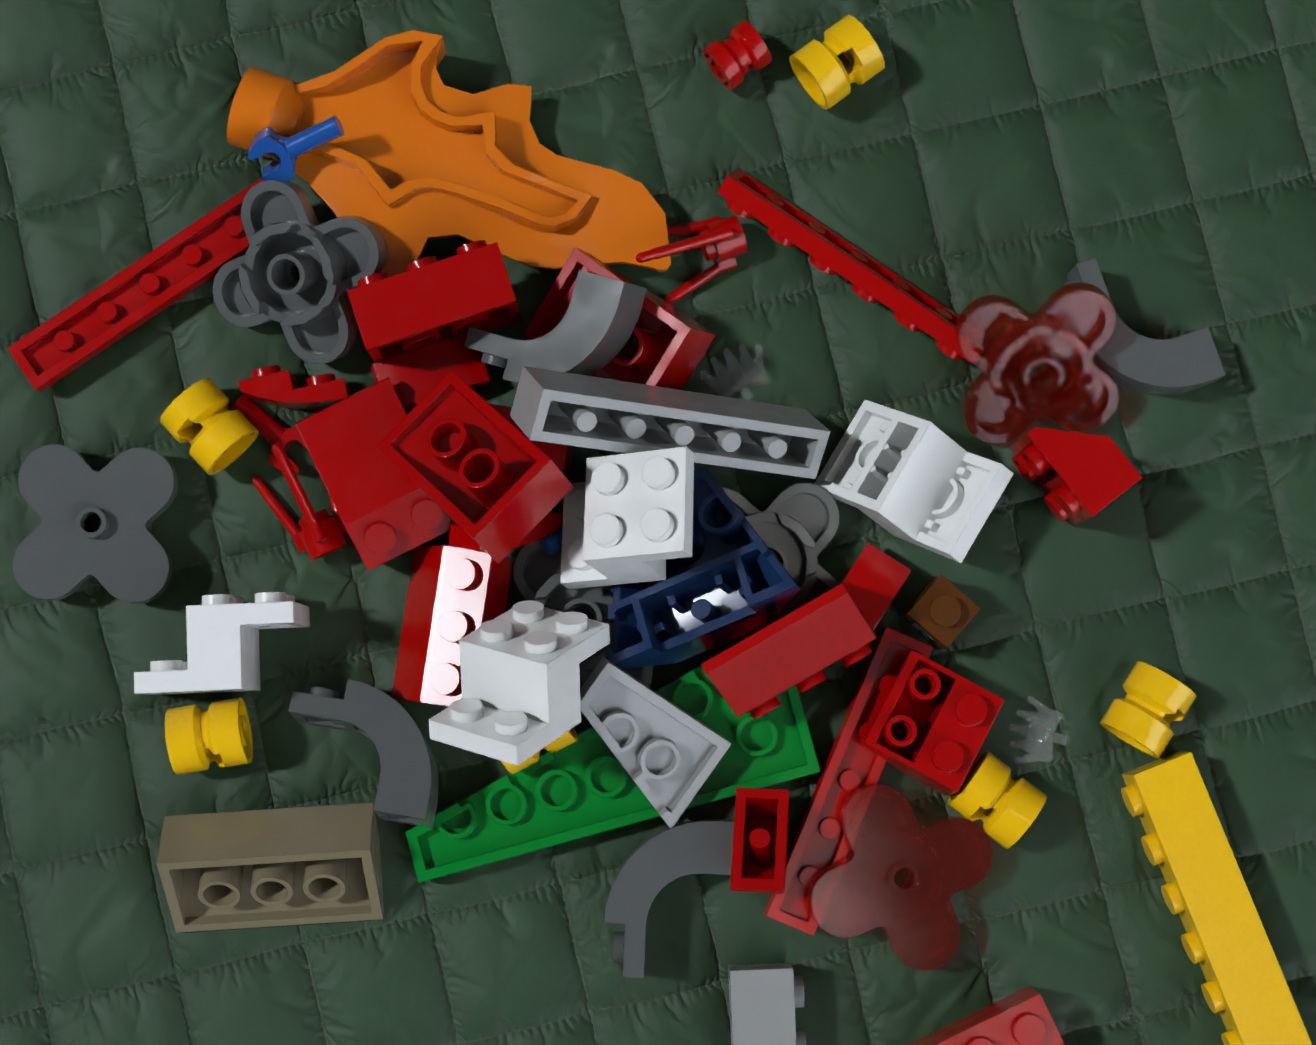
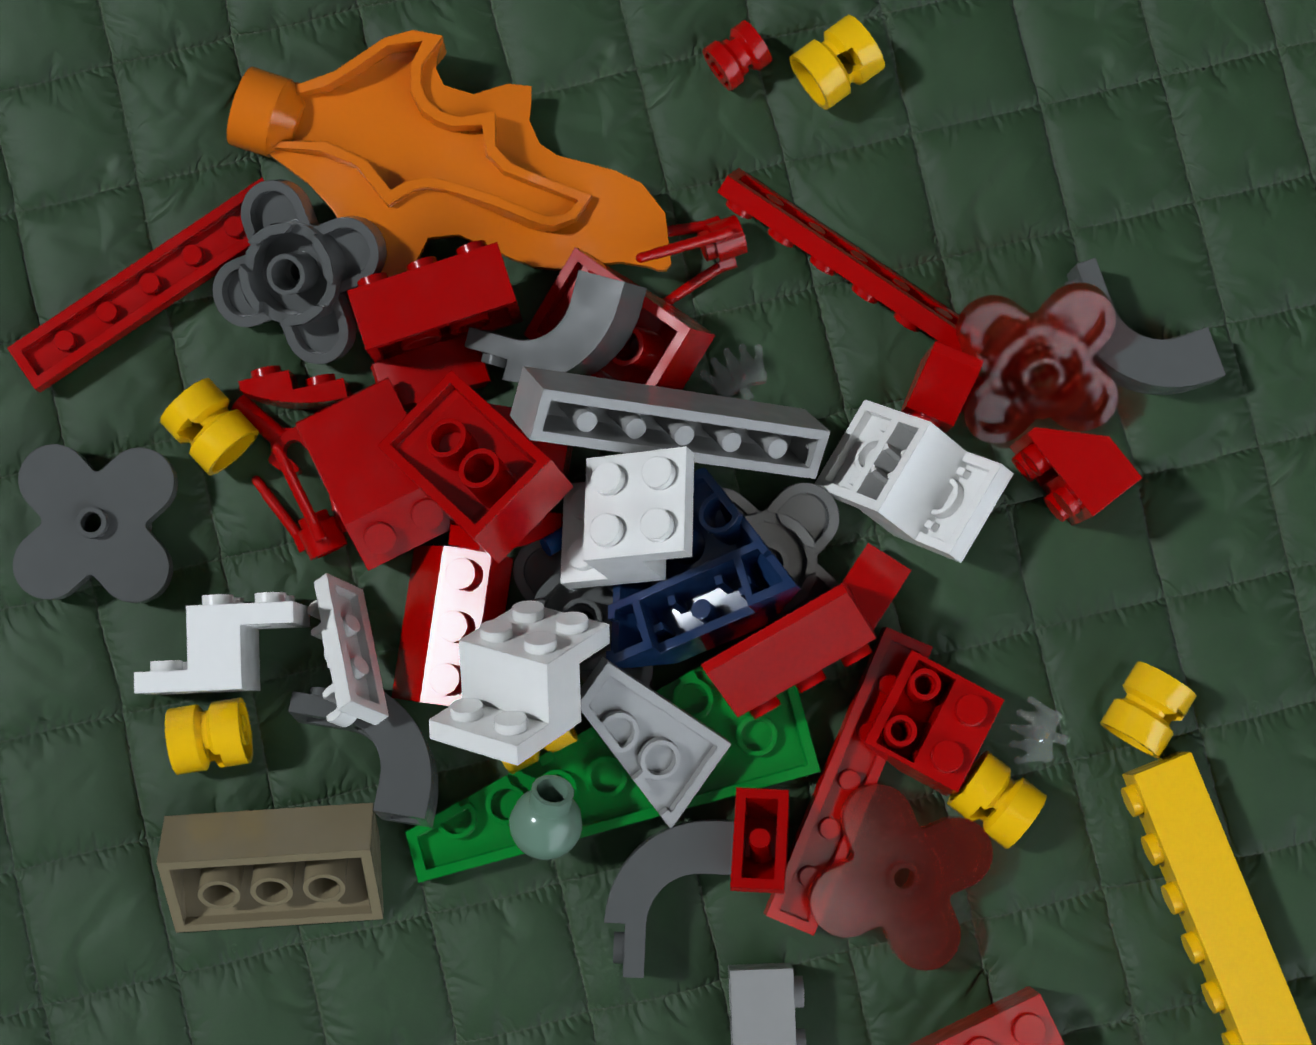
blue bar [248,116,344,181] -> none
reddish brown brick [900,574,981,650] -> none
none -> white plate [307,573,389,727]
none -> sand green piece [509,775,582,860]
none -> red slope [901,341,984,433]

